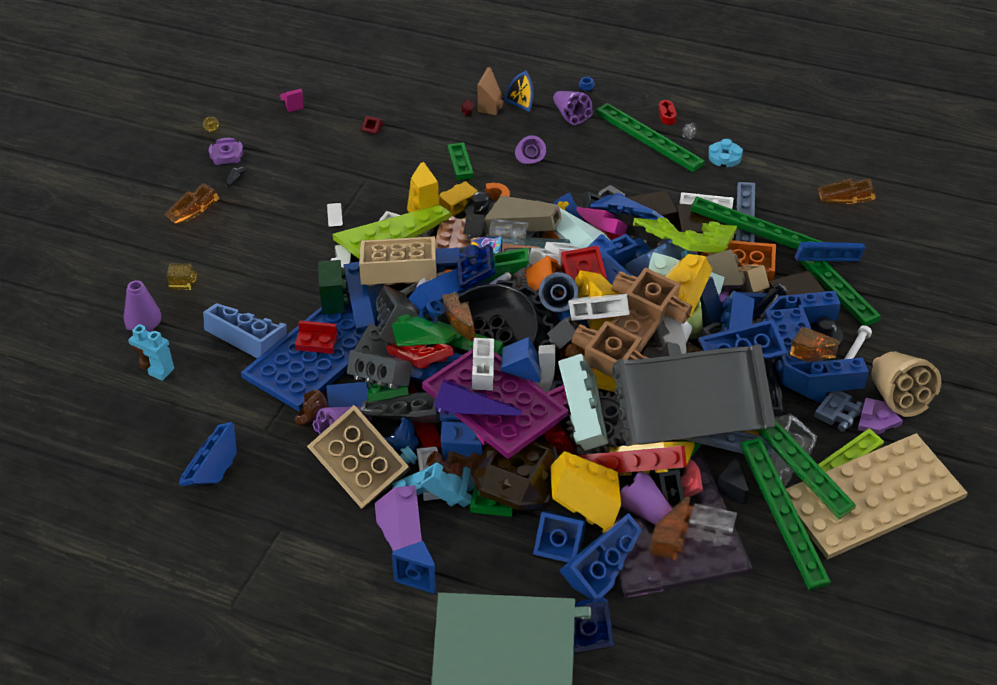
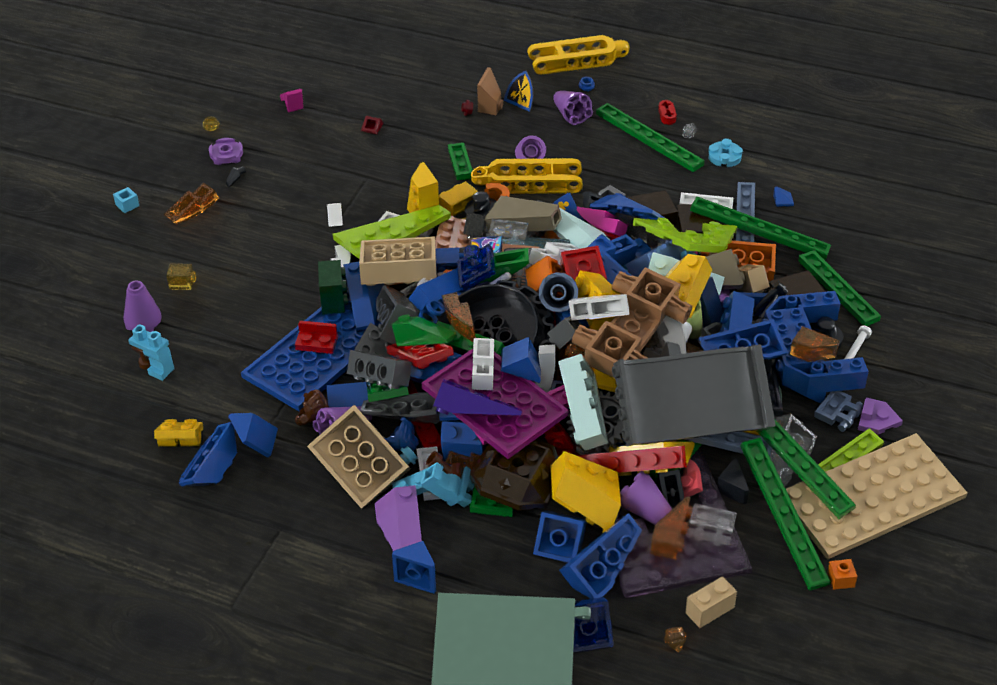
medium blue wedge [203,303,287,359] -> none
blue tile [795,242,866,262] -> none
clear orange slope [818,178,876,204] -> none
tan cone [871,351,941,417] -> none
none -> medium azure plate [113,187,139,213]
none -> yellow plate [154,419,203,447]
none -> blue slope [228,413,278,458]
none -> yellow piece [471,158,583,194]
none -> yellow piece [527,35,629,74]
none -> clear orange plate [664,627,687,652]
none -> tan brick [686,576,737,628]
none -> blue slope [773,187,794,207]
none -> orange plate [827,559,857,590]

